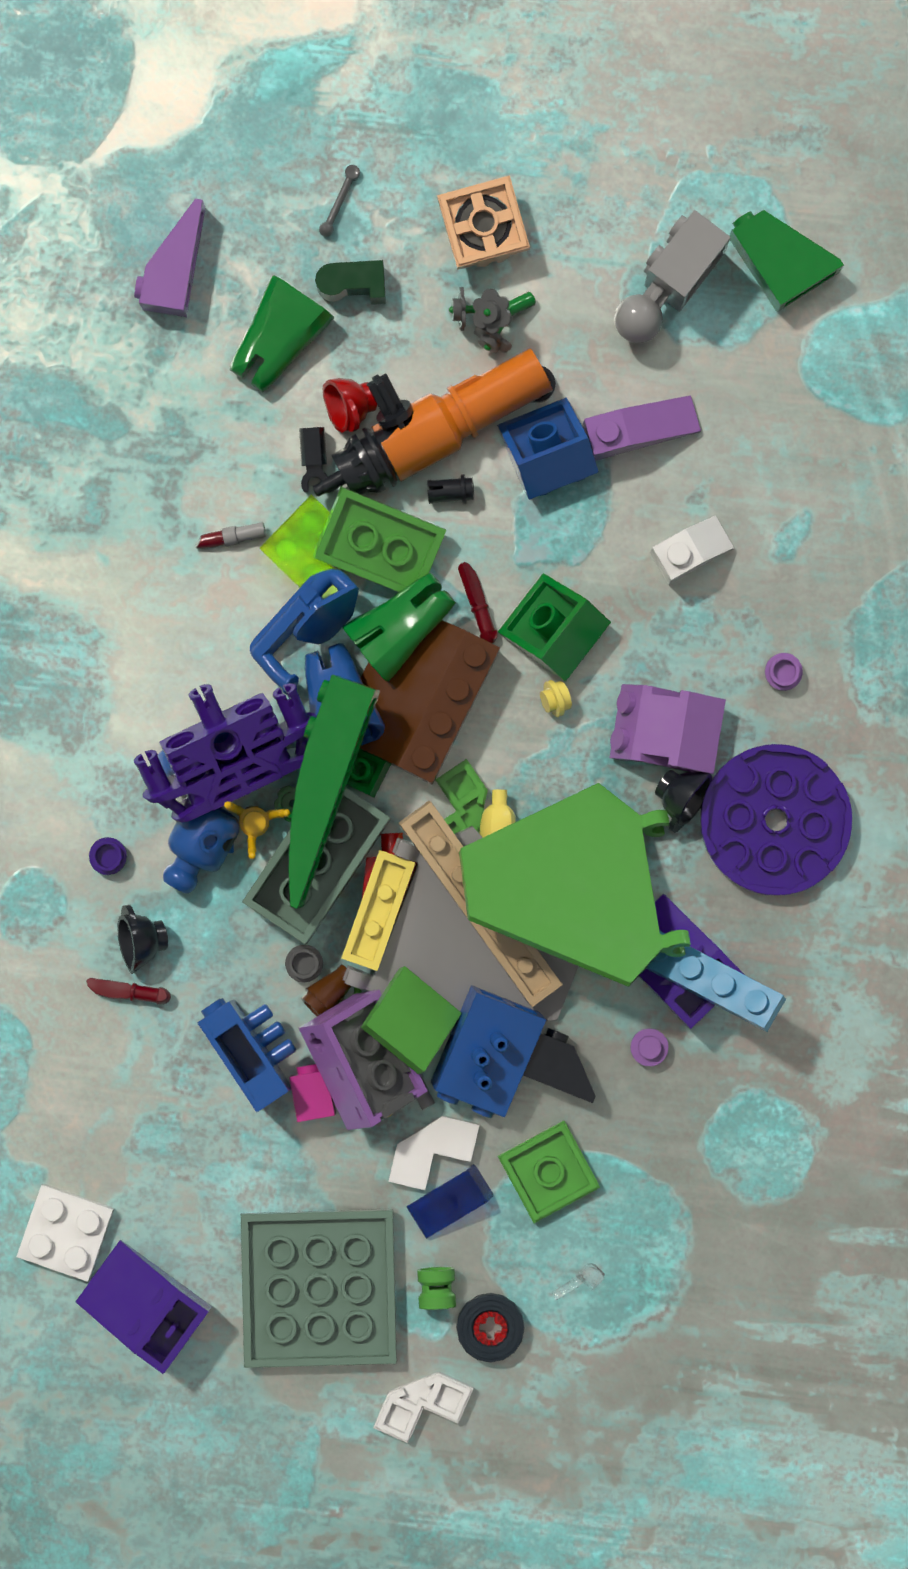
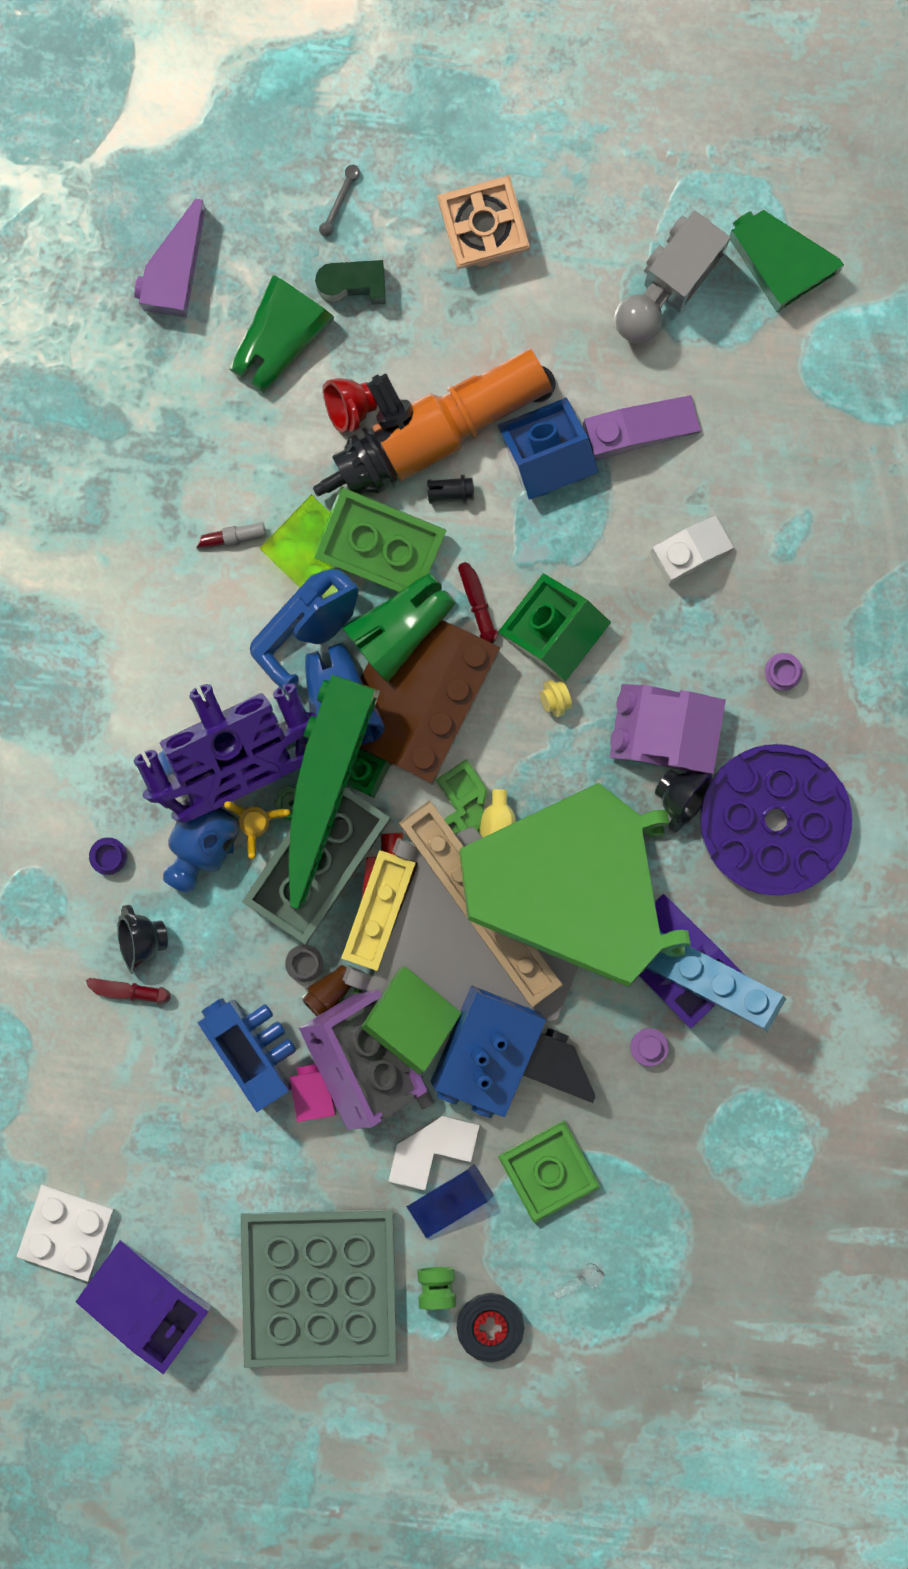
black bar [299,427,328,492] -> none
white tile [373,1372,474,1443] -> none
dark grey plant [449,287,536,353] -> none

